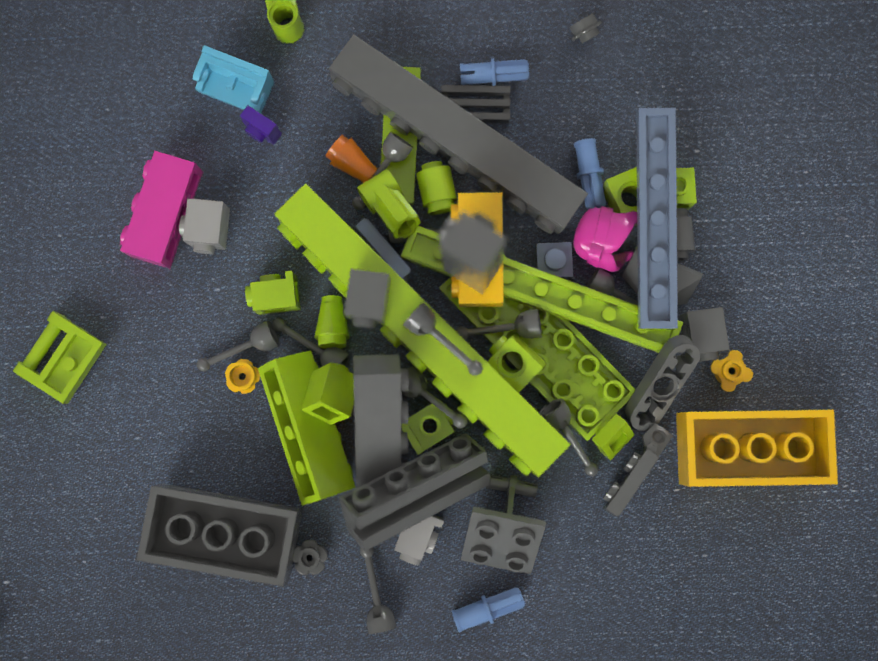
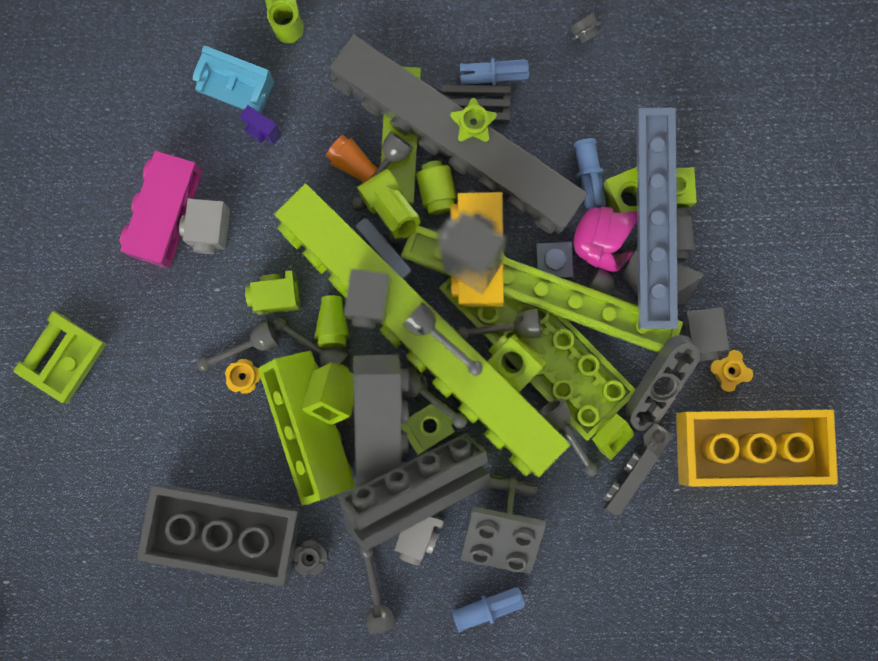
none -> lime plate [450,98,497,142]

